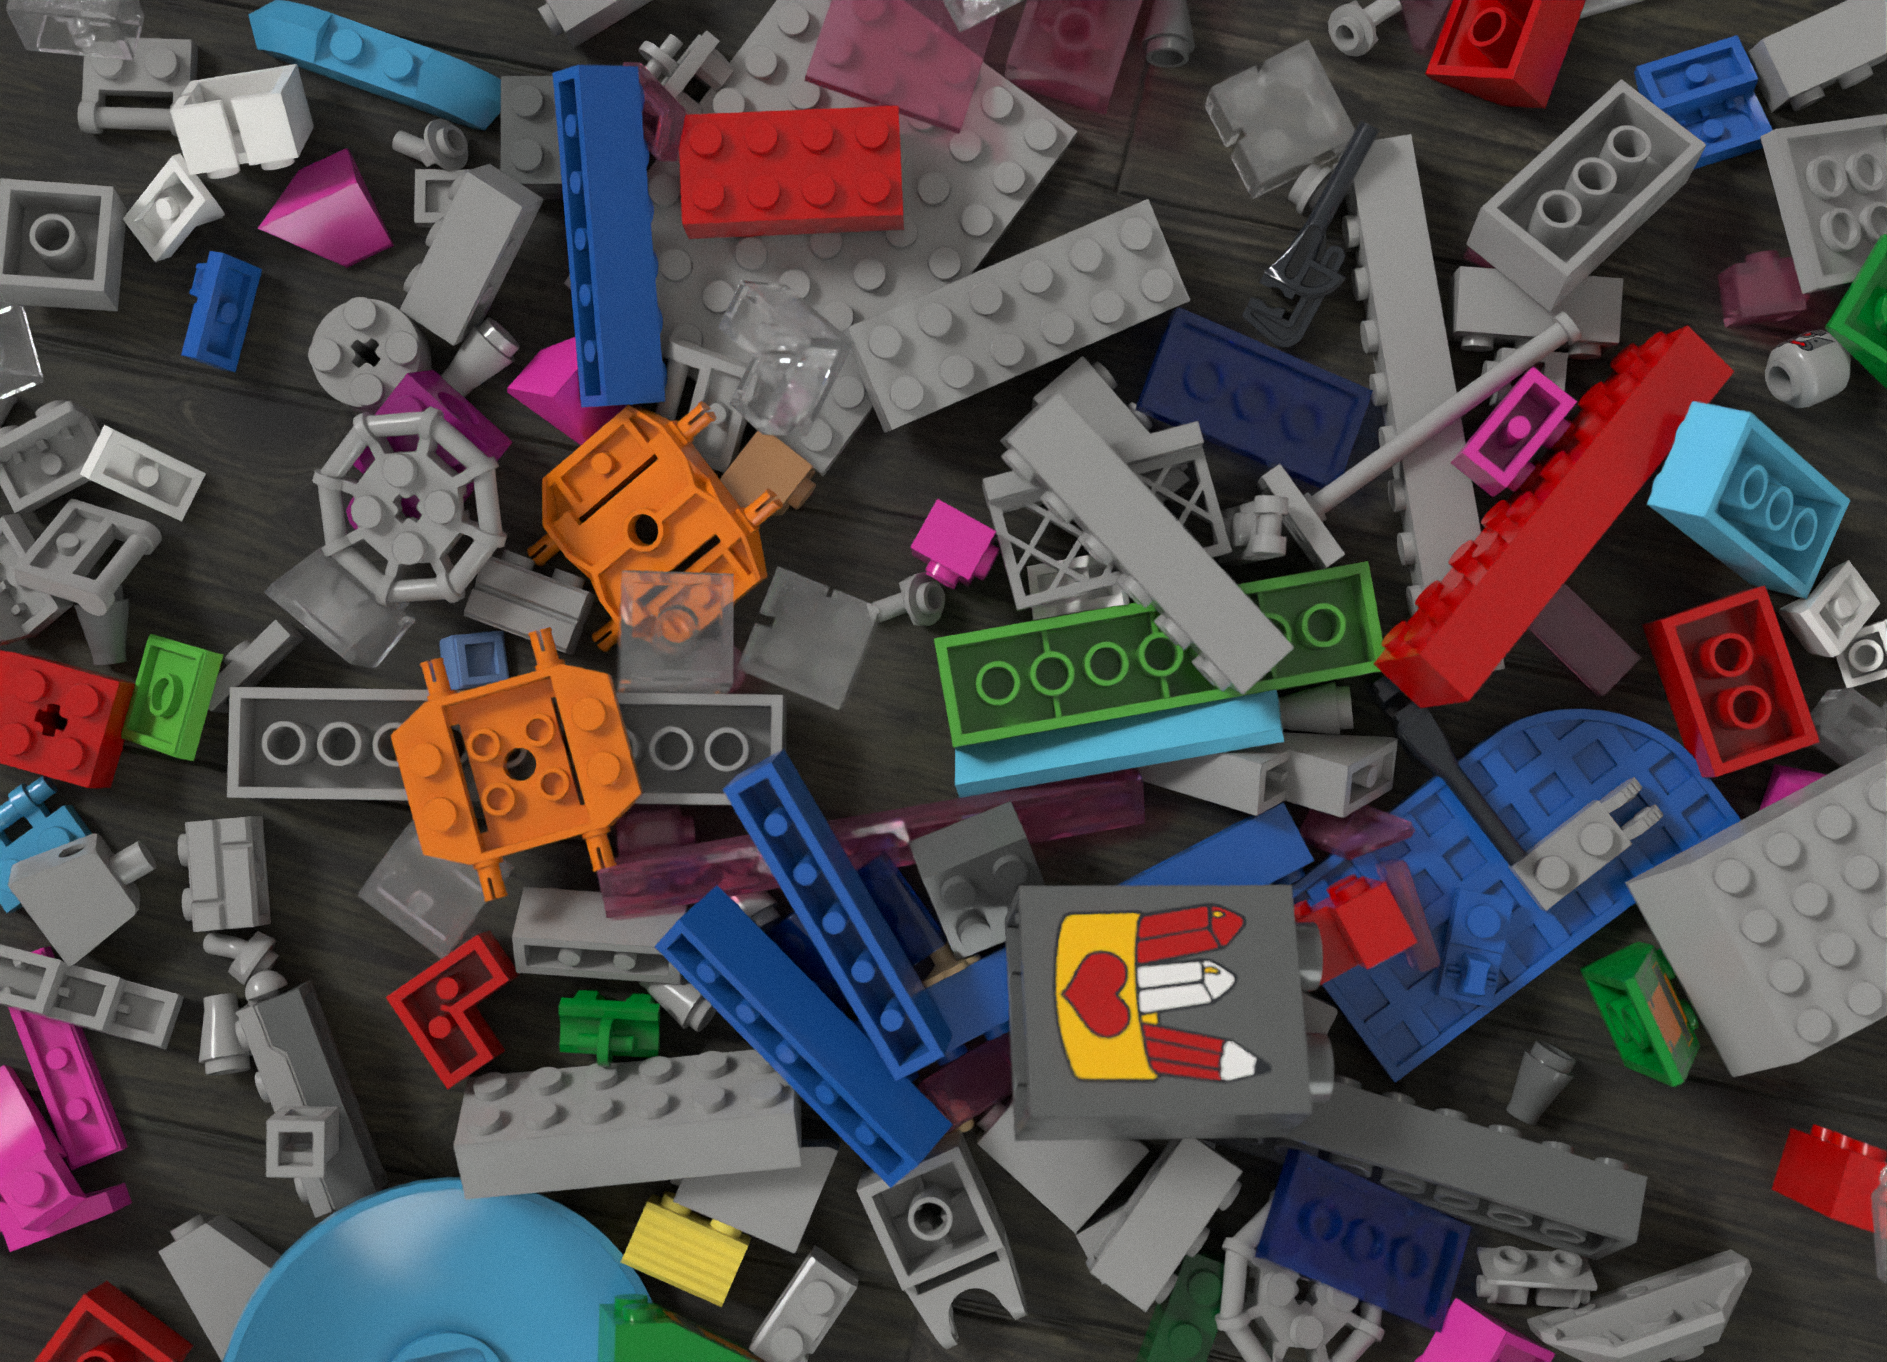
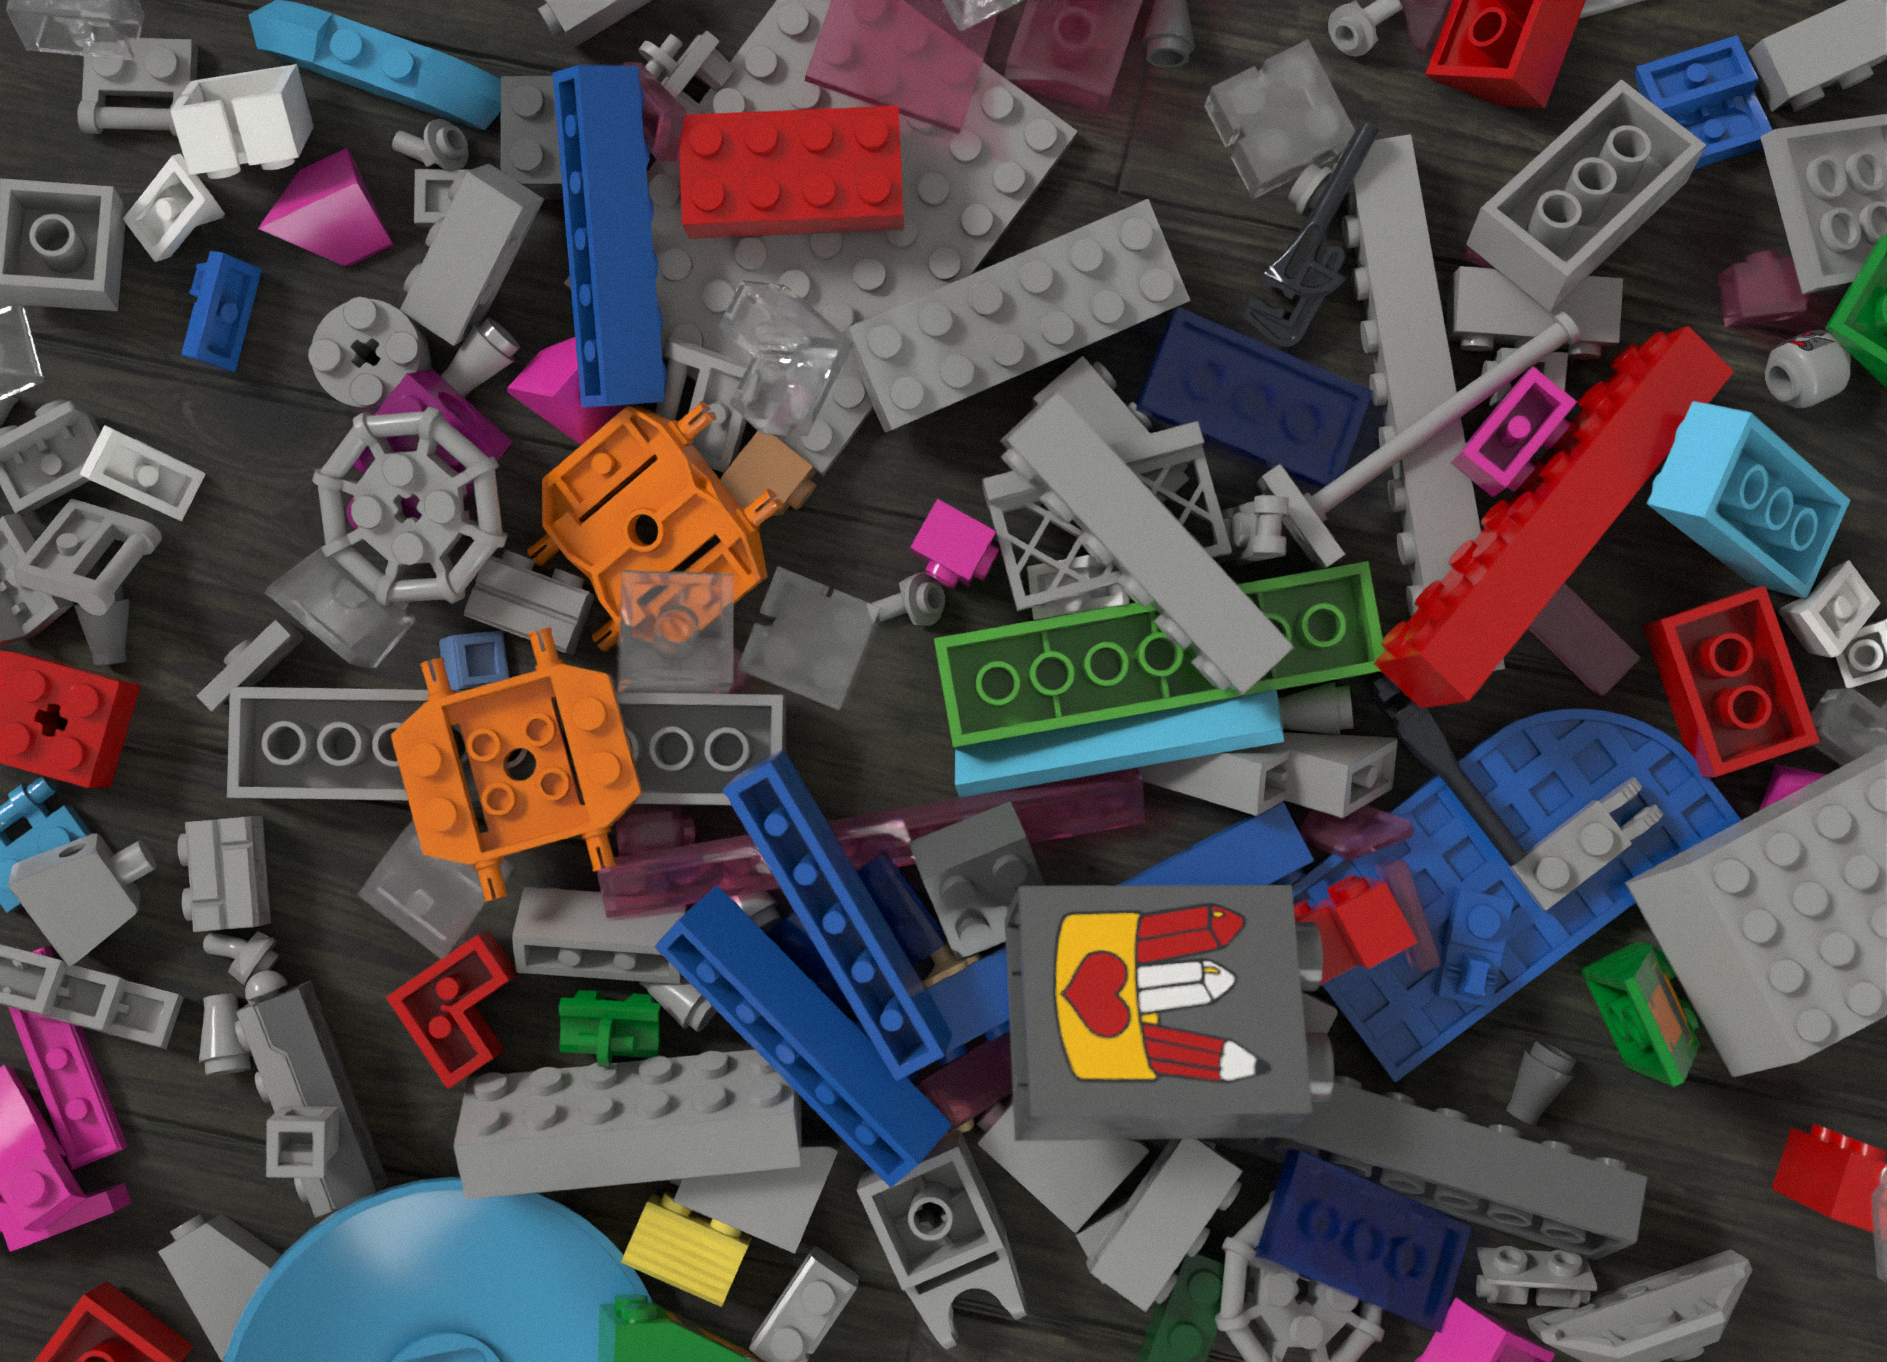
bright green tile [121,634,223,761] -> none

